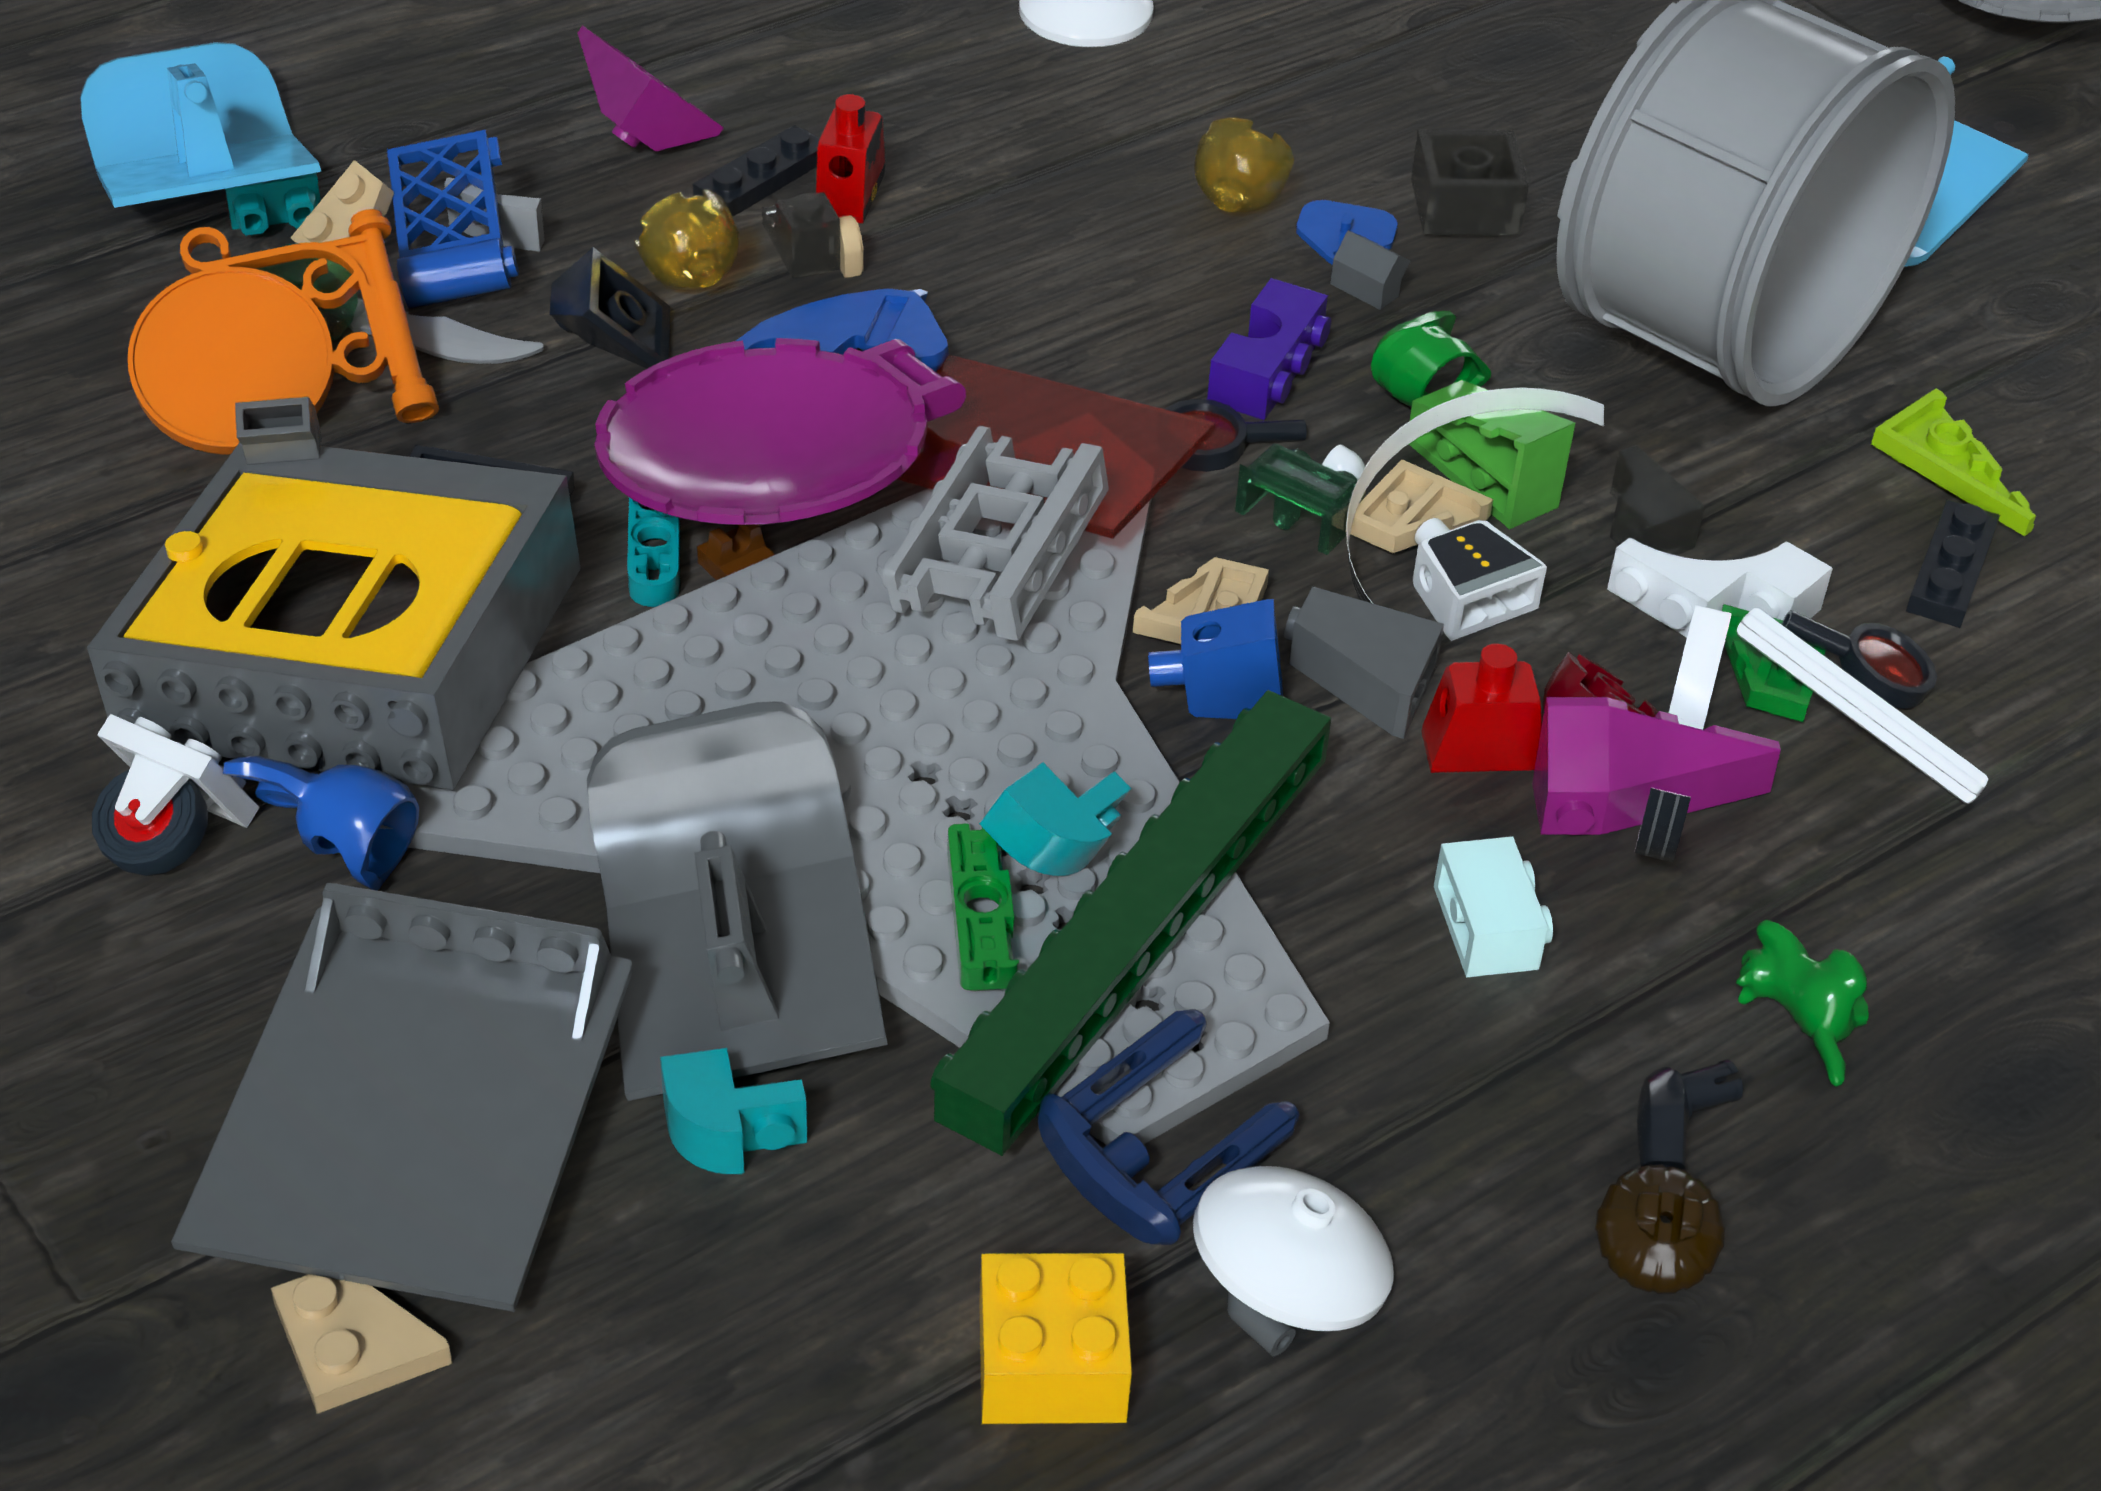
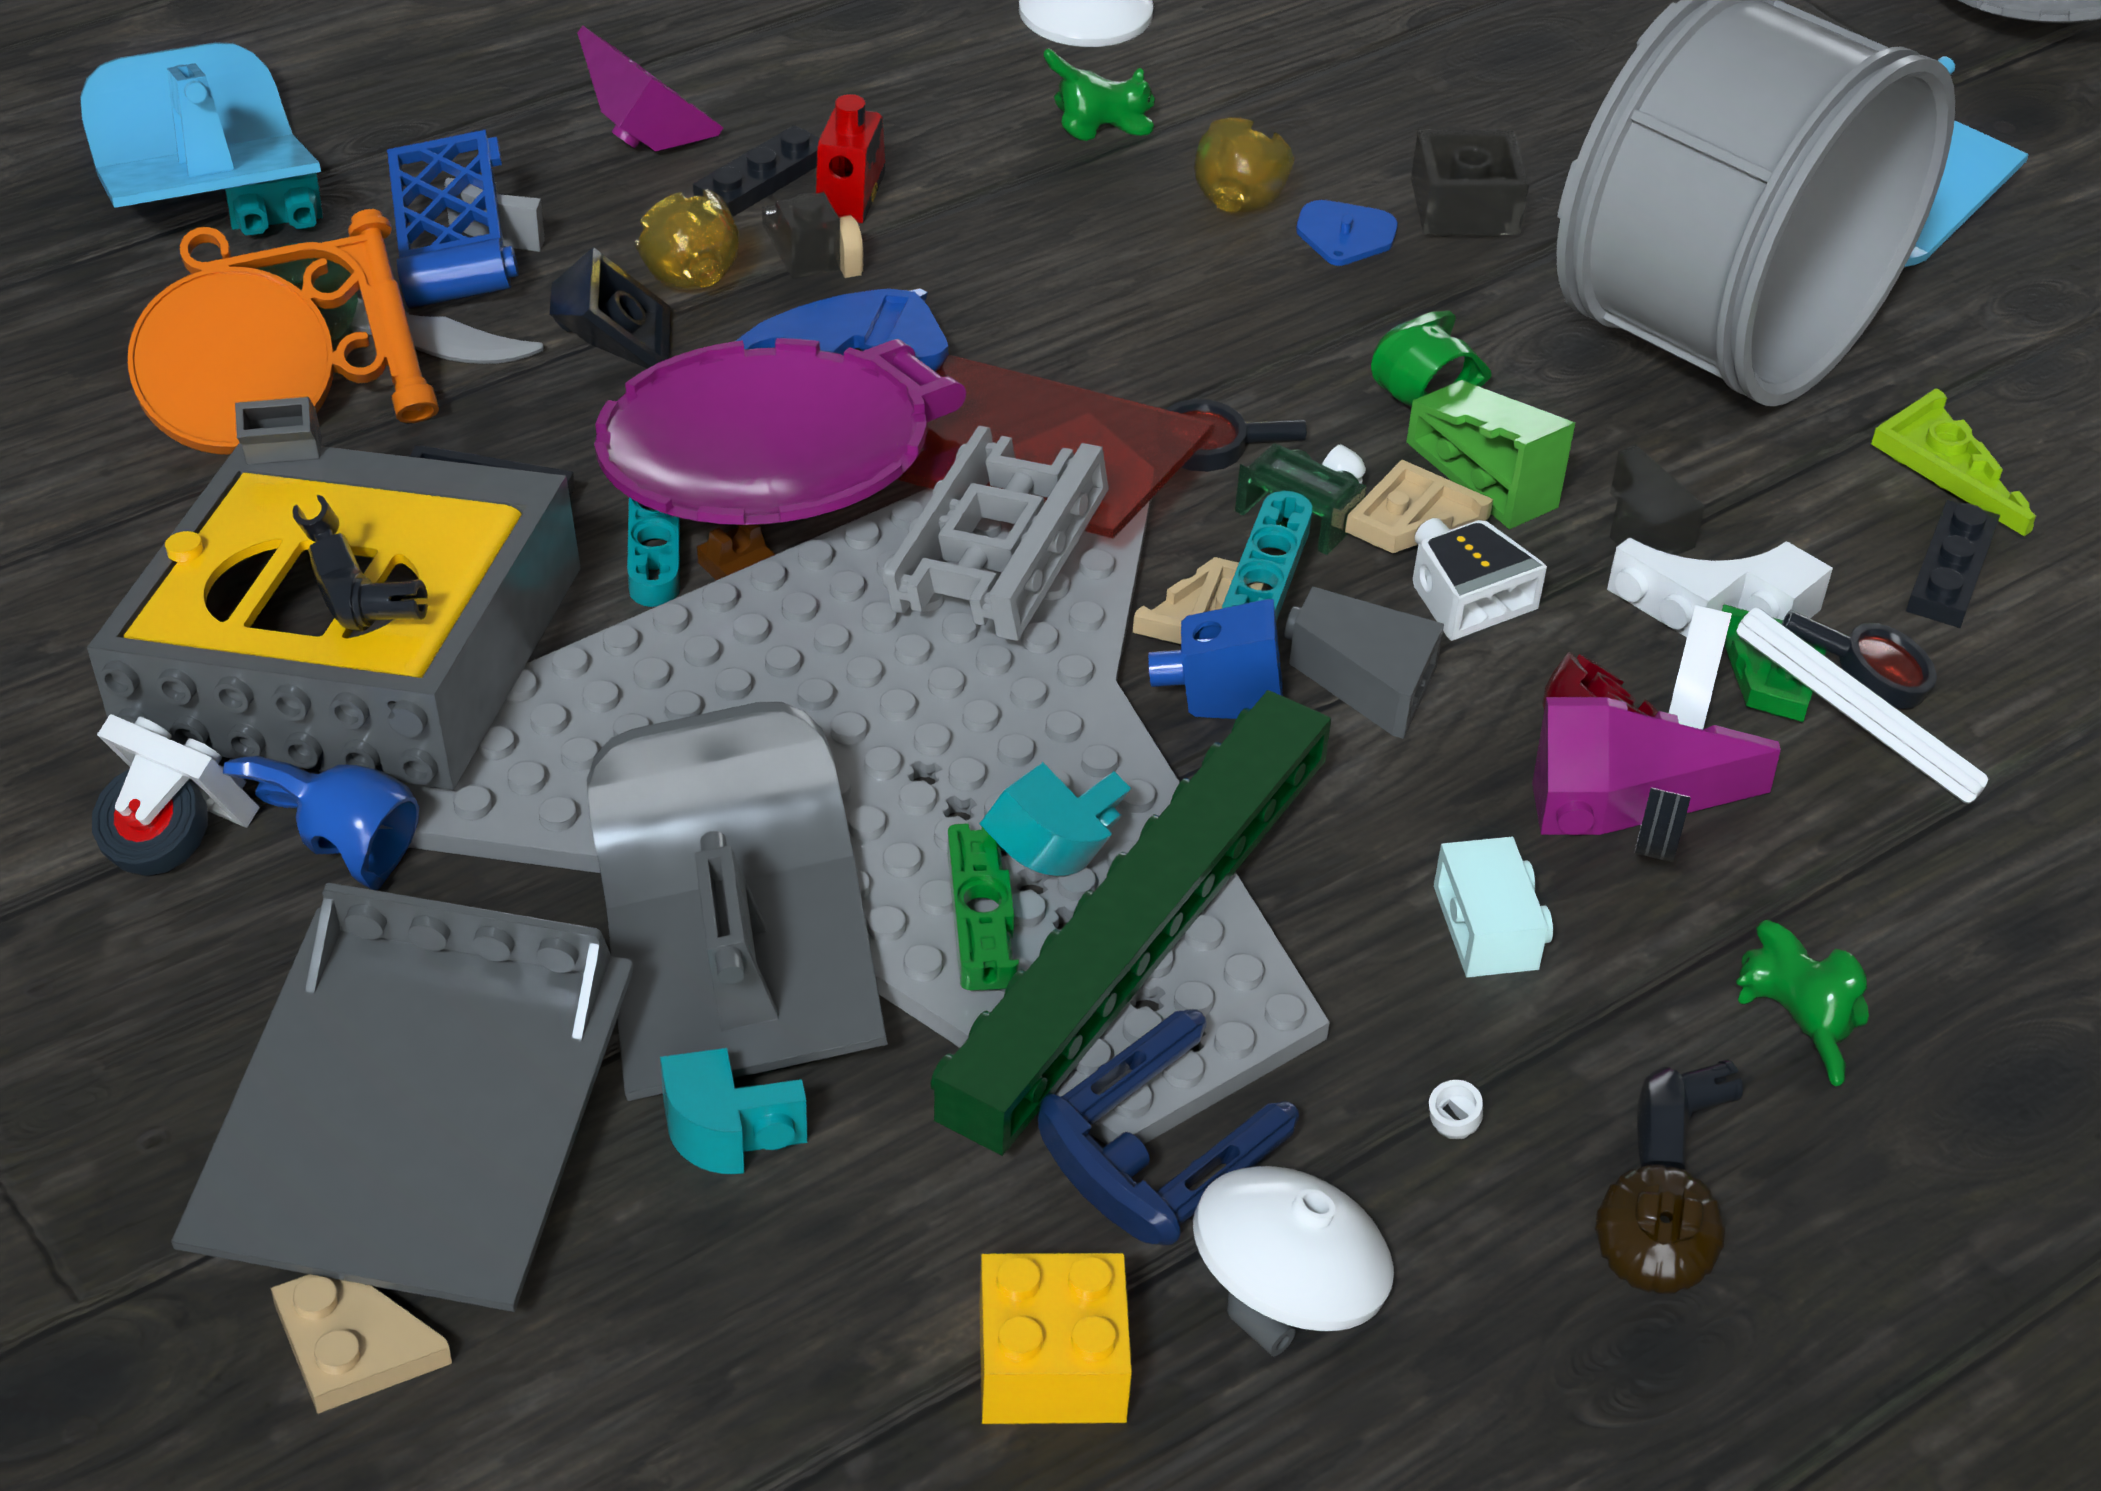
tan wing [290,160,394,283] -> none
dark purple arch [1207,278,1331,420] -> none
dark grey piece [1330,230,1411,310] -> none
white sticker [1346,388,1604,603] -> none
red torso [1421,643,1542,773] -> none
none -> black arm [292,495,428,632]
none -> green animal [1043,49,1155,141]
none -> teal beam [1222,491,1312,621]
none -> white hinge [1429,1080,1483,1139]

